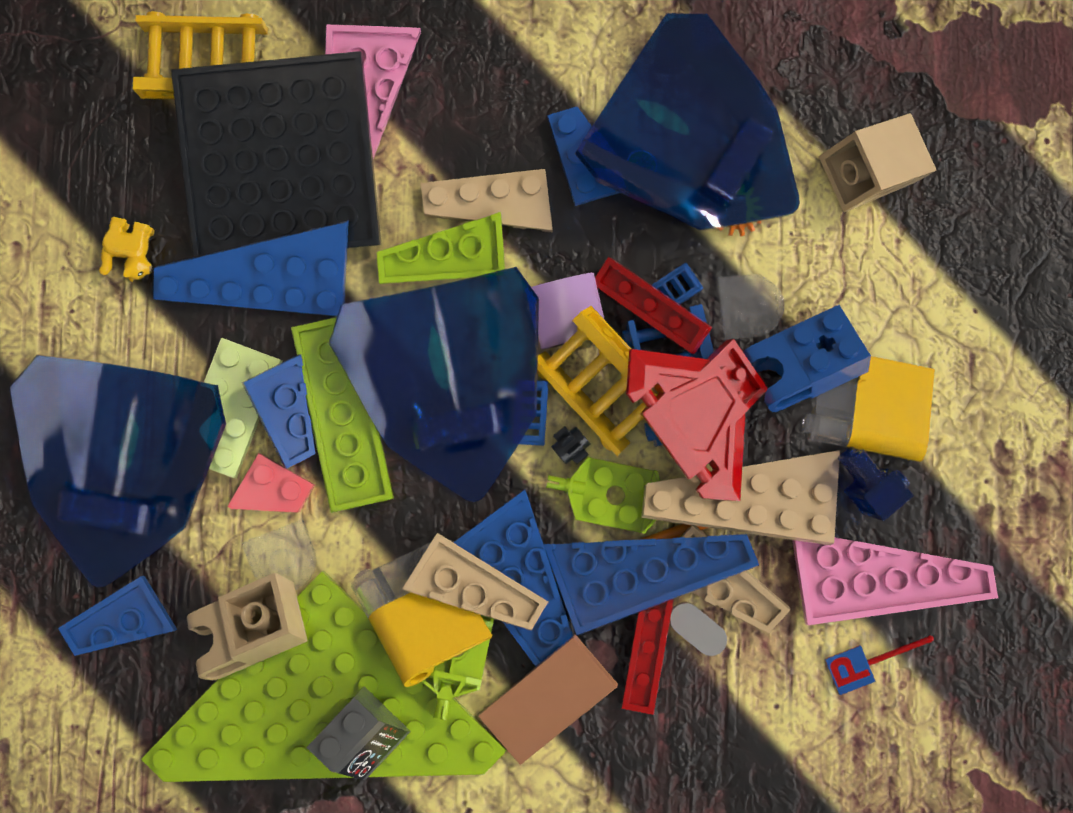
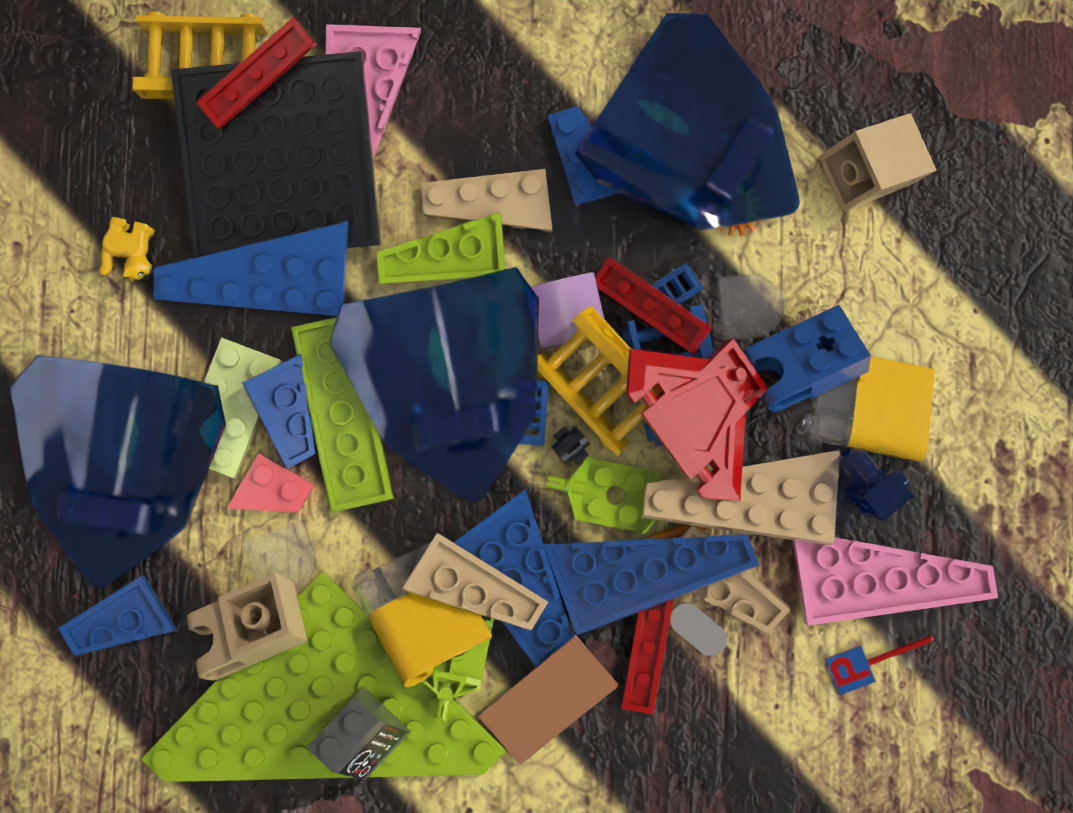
none -> red plate [196,17,317,129]

